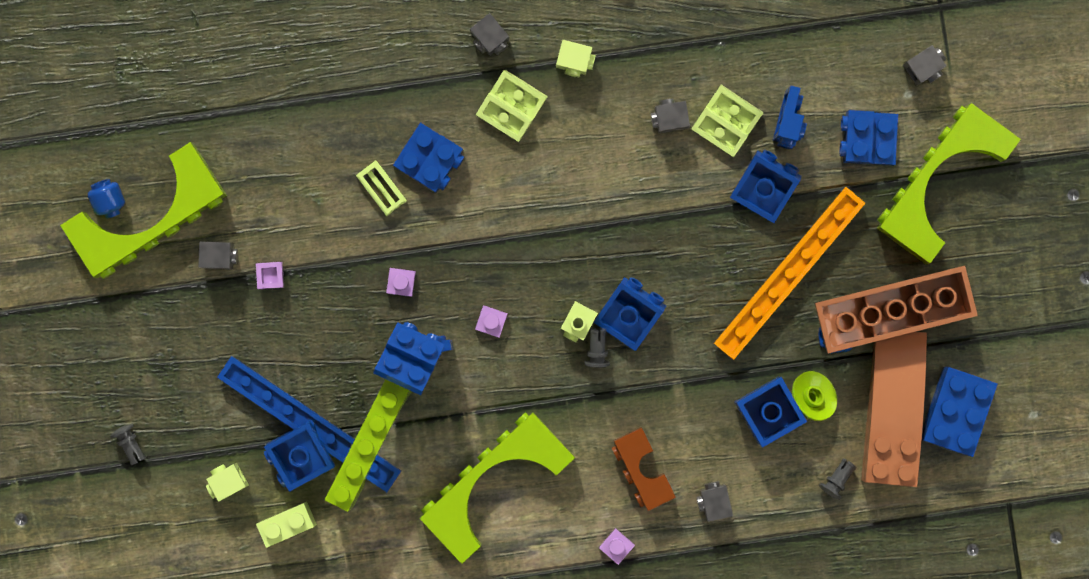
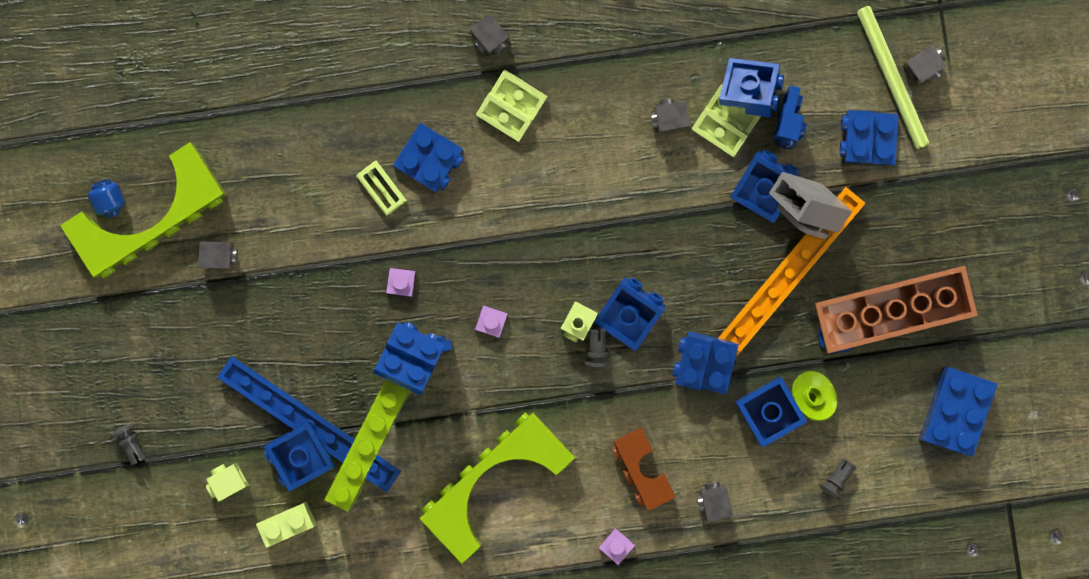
lavender plate [256,262,284,289] -> none
yellowish green brick [556,40,596,78] -> none
nougat slope [861,332,927,487] -> none
lime arch [877,103,1021,264] -> none
none -> blue plate [672,331,739,394]
none -> plate [719,58,784,118]
none -> light grey brick [769,172,852,239]
none -> yellowish green axle [857,6,929,149]

